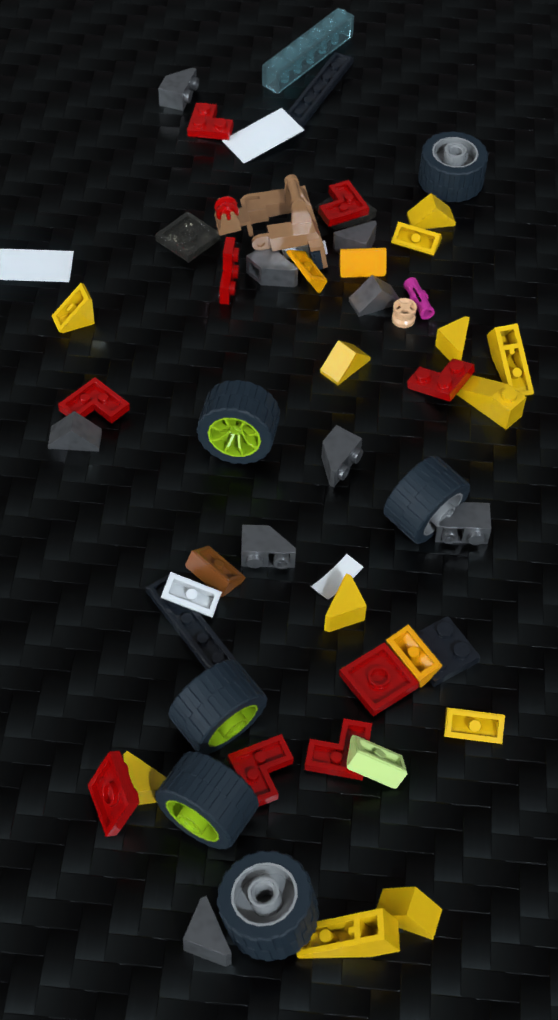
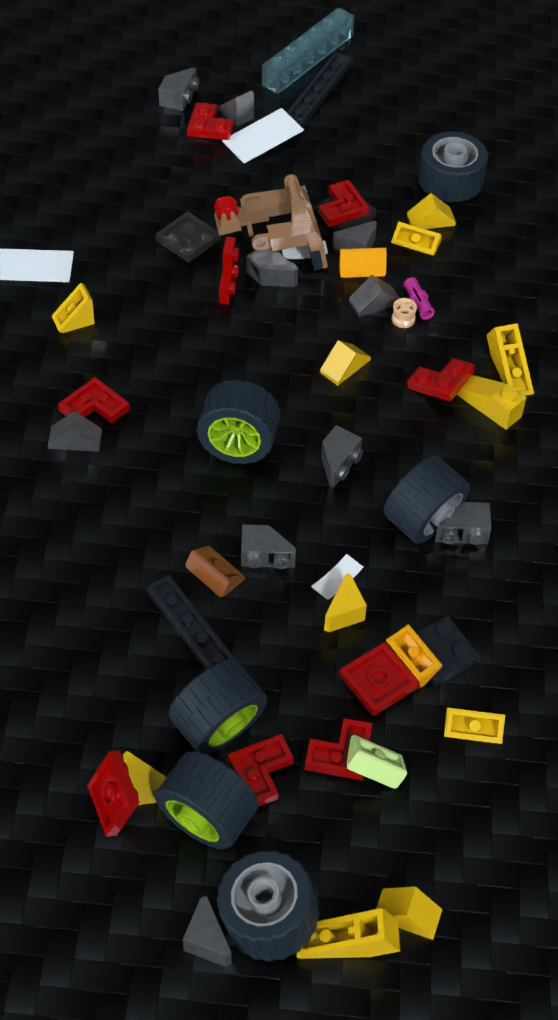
white slope [161,572,222,617] -> none
light orange slope [286,250,327,293] -> none
yellow slope [435,316,470,361] -> none
none -> flat silver slope [218,91,254,126]

